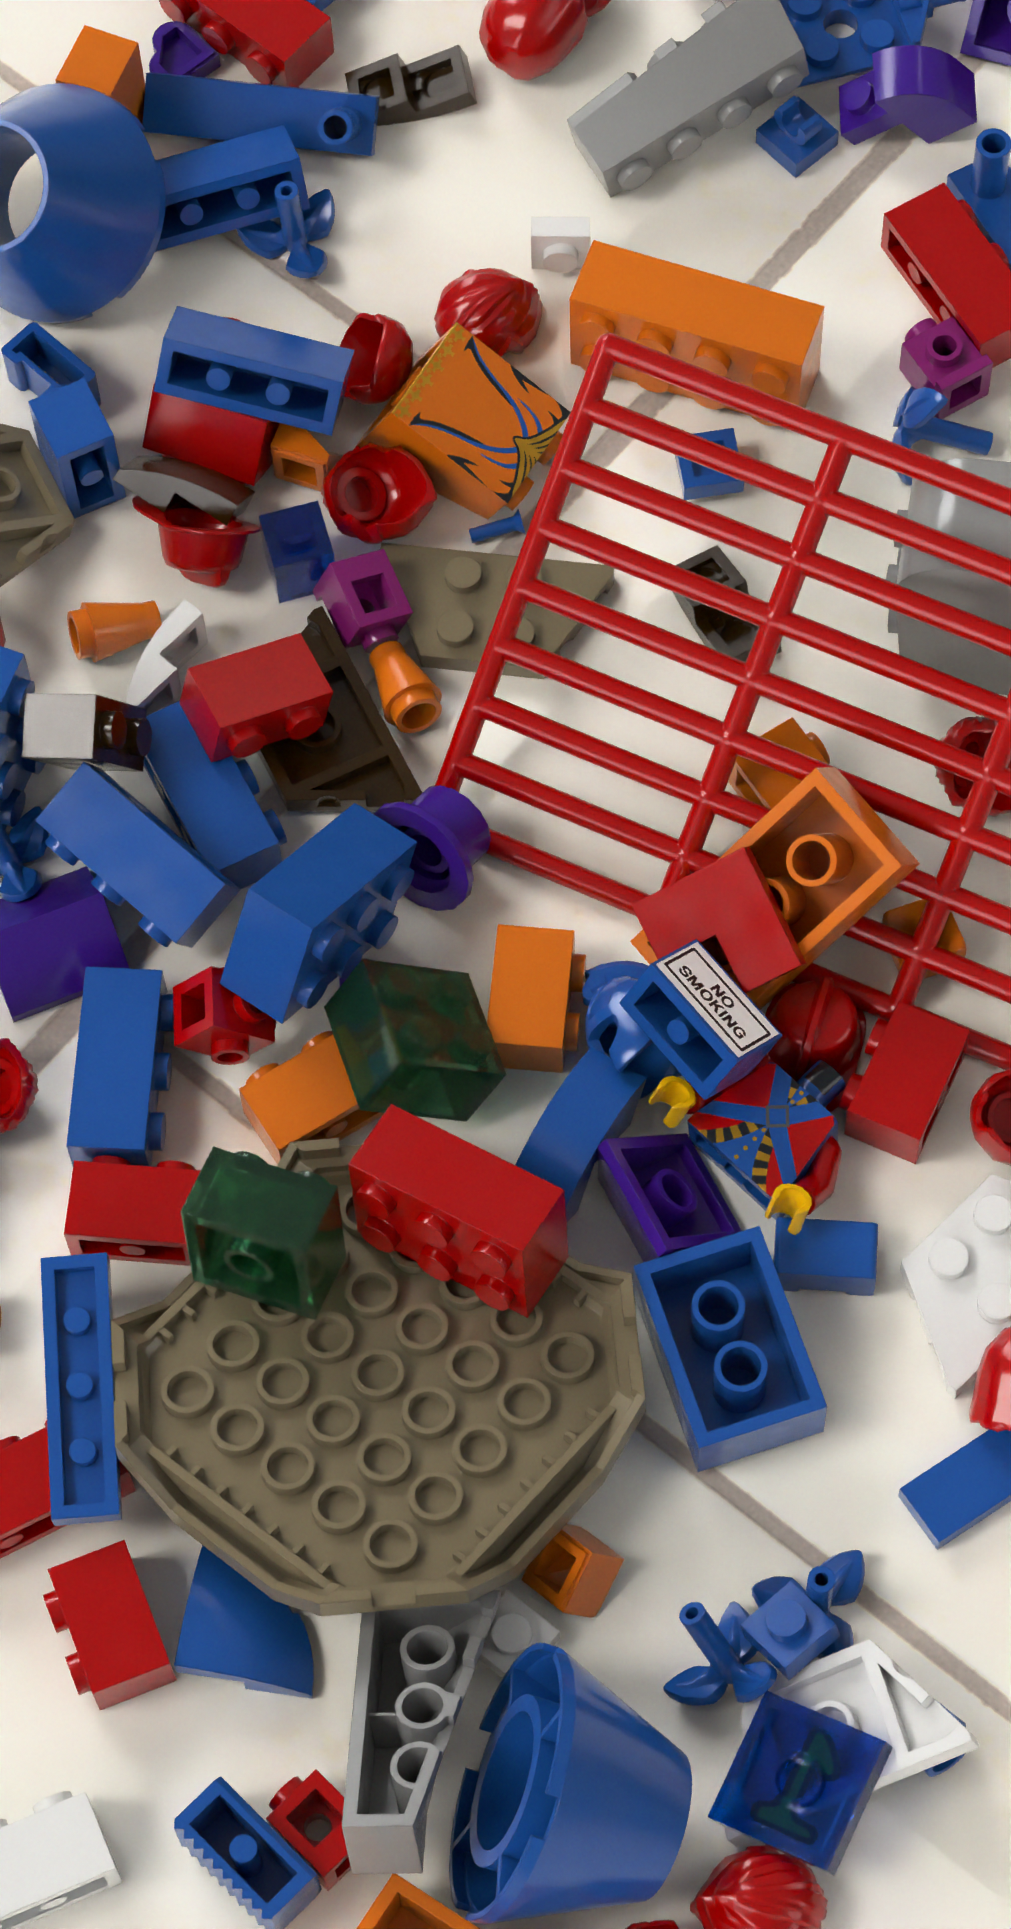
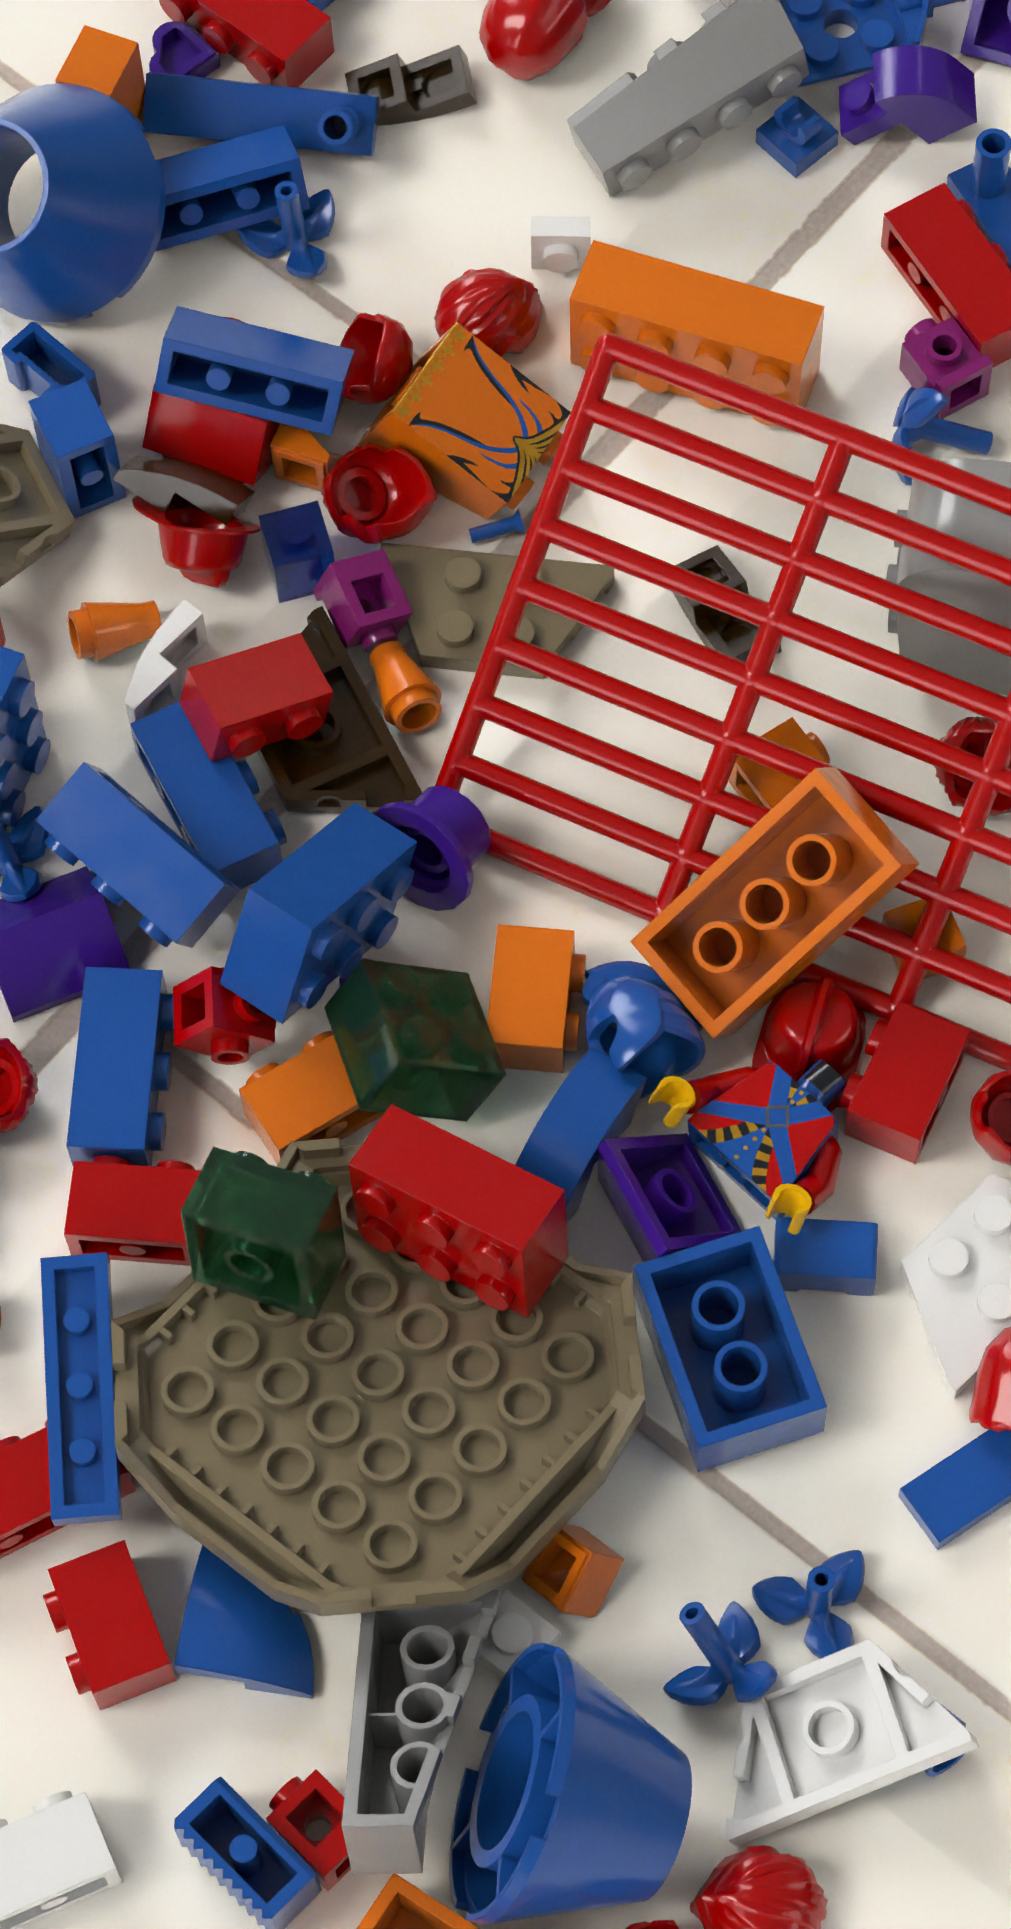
brick [22,693,152,772] -> none
brick [619,939,783,1100] -> none
red tile [632,846,807,993] -> none
blue plate [675,428,744,500] -> none
clear blue tile [708,1691,893,1876] -> none
blue plate [740,1581,840,1680] -> none

